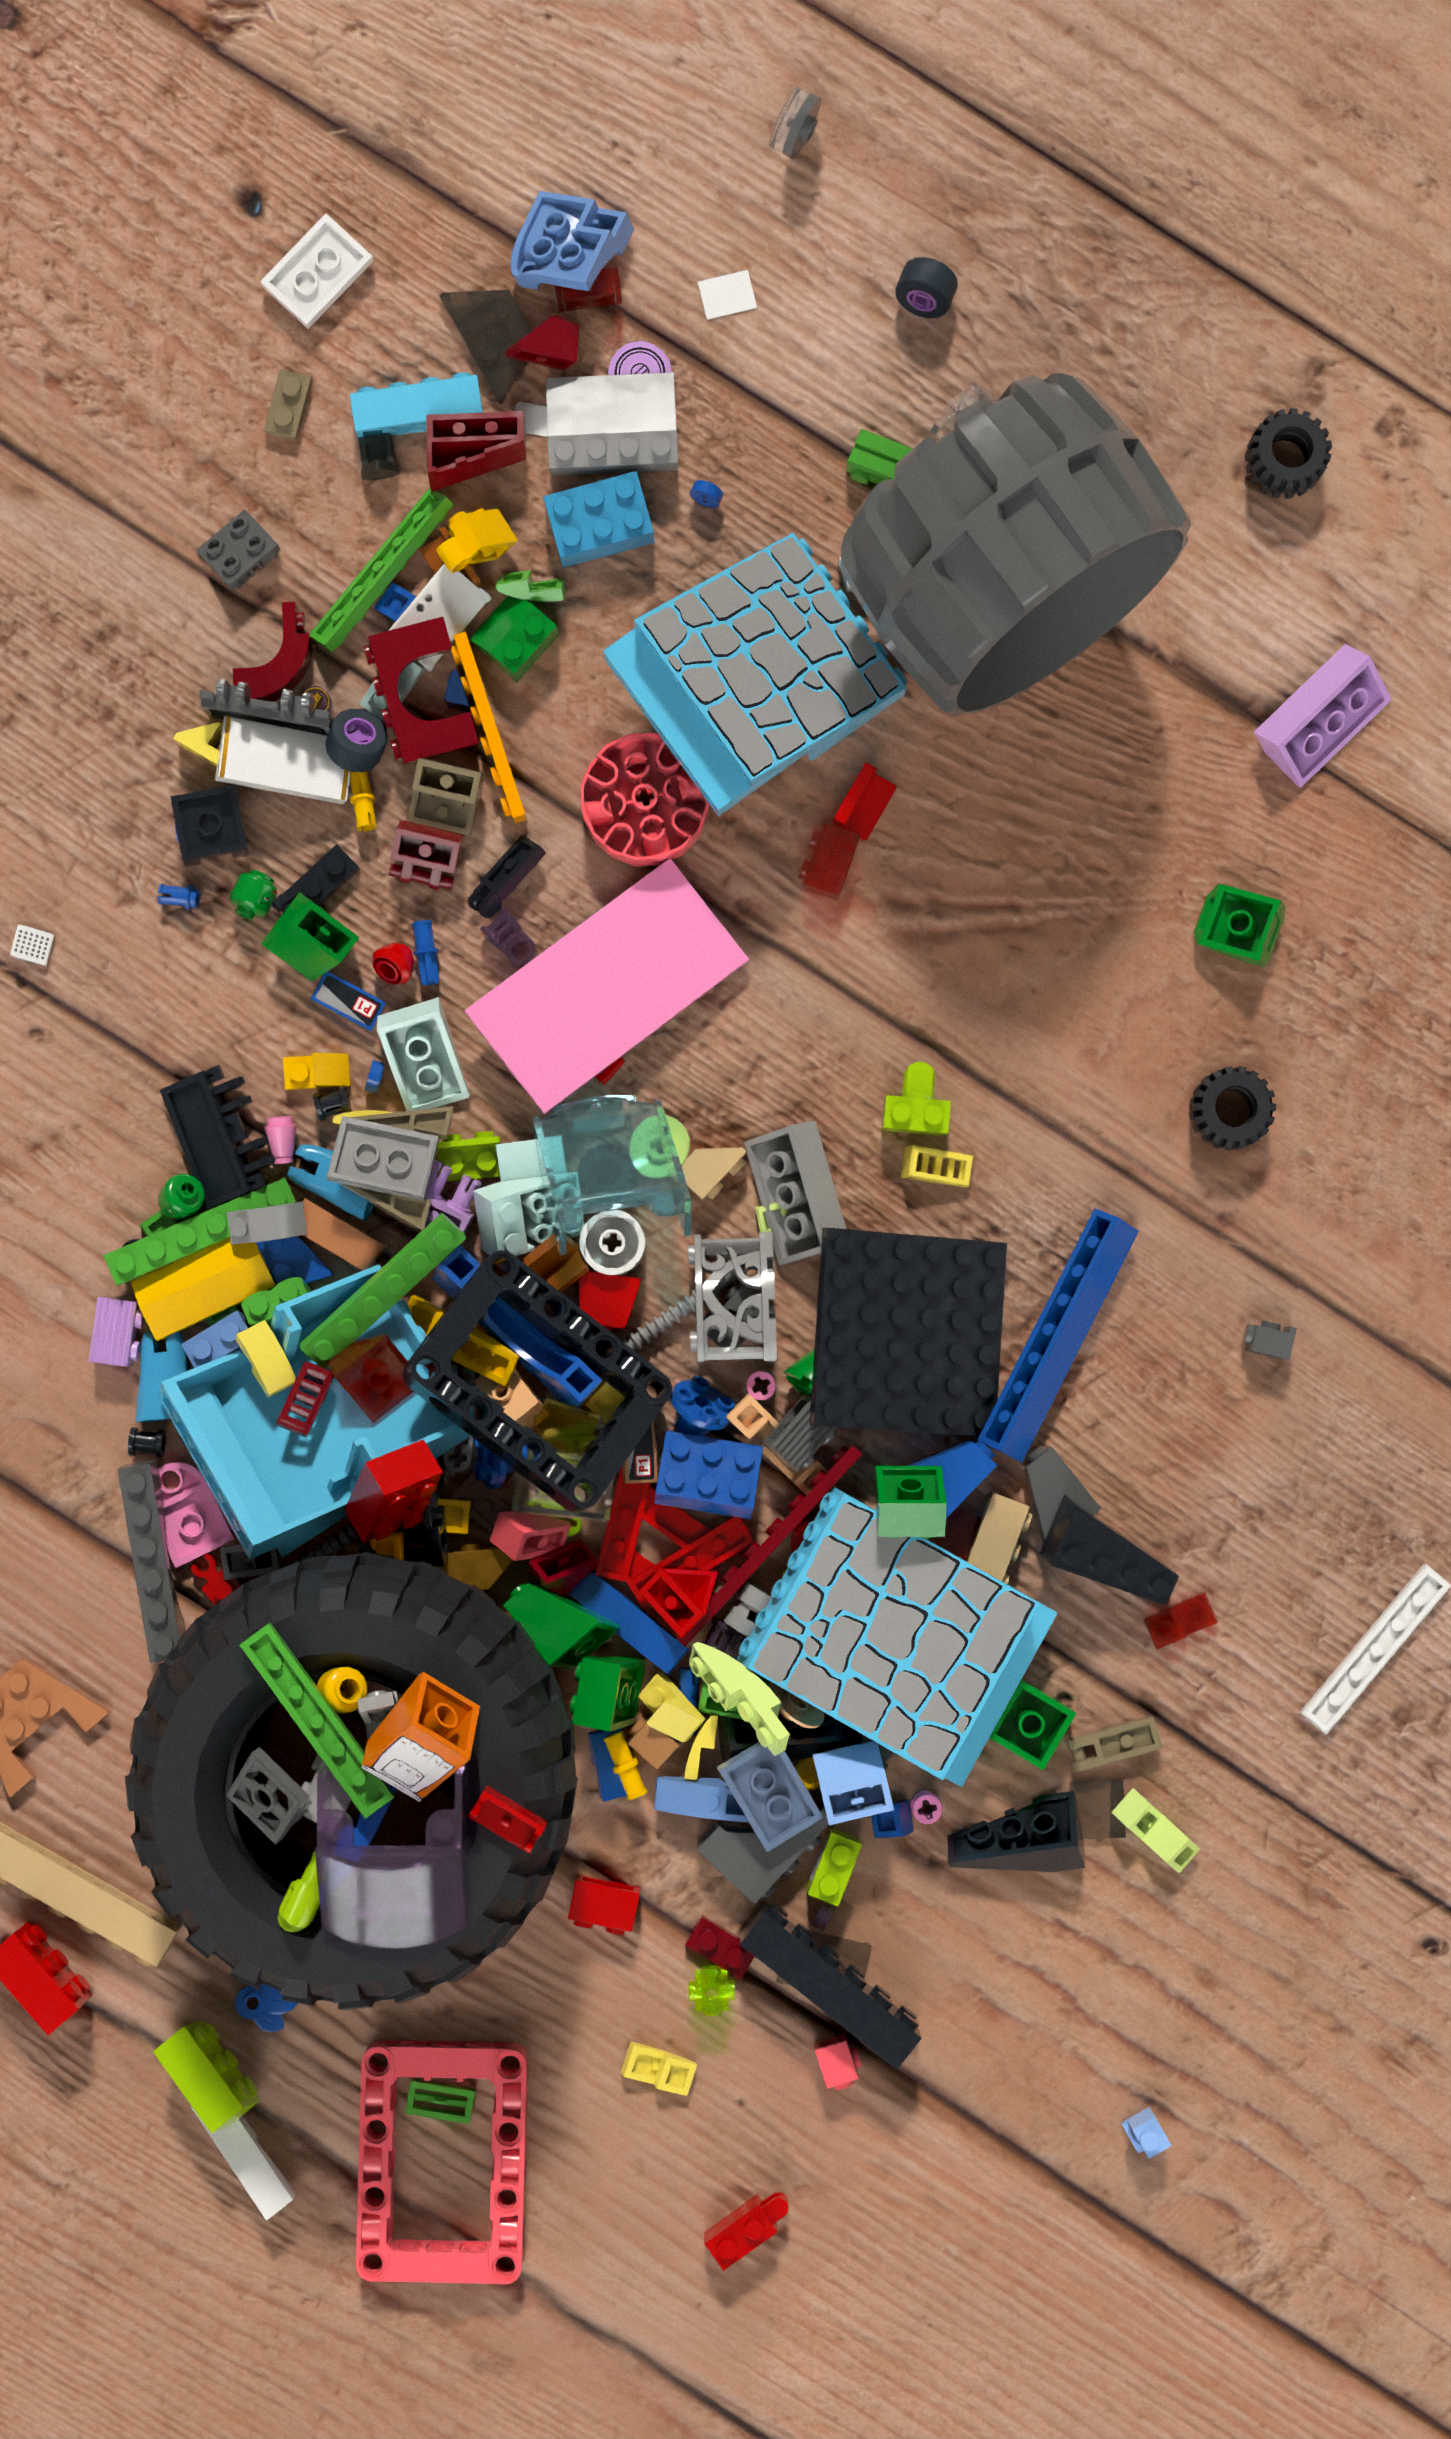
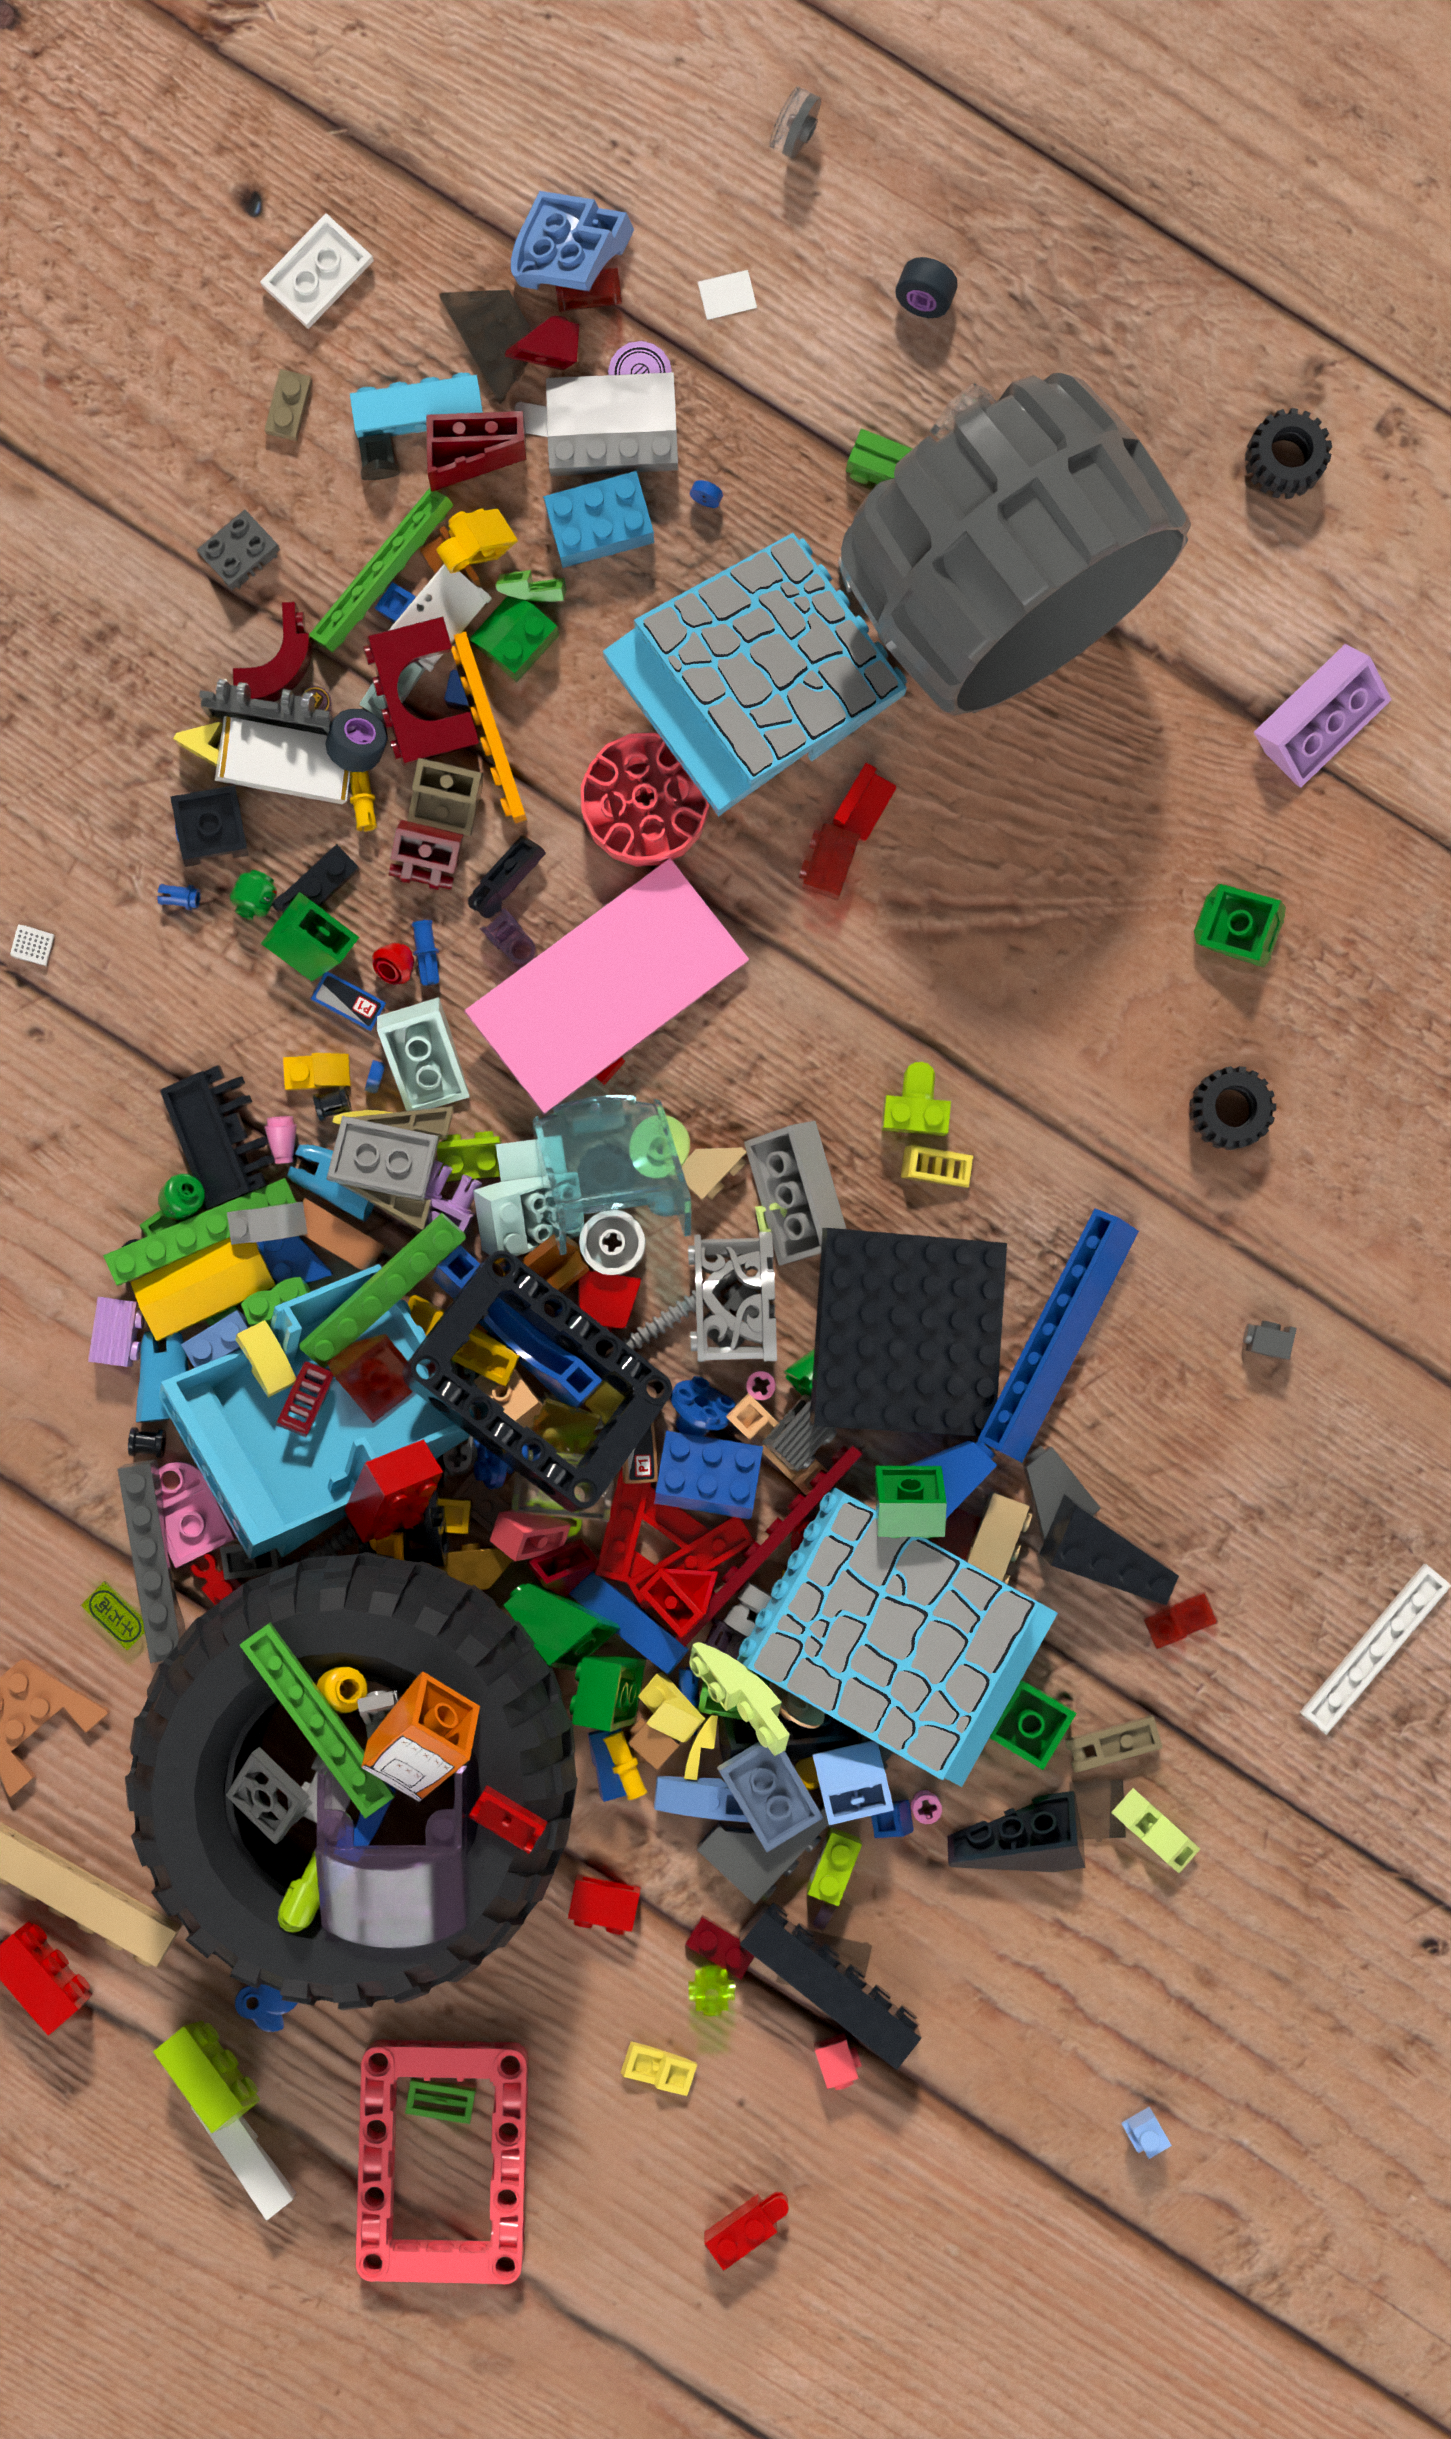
none -> clear neon green tile [80,1581,145,1651]

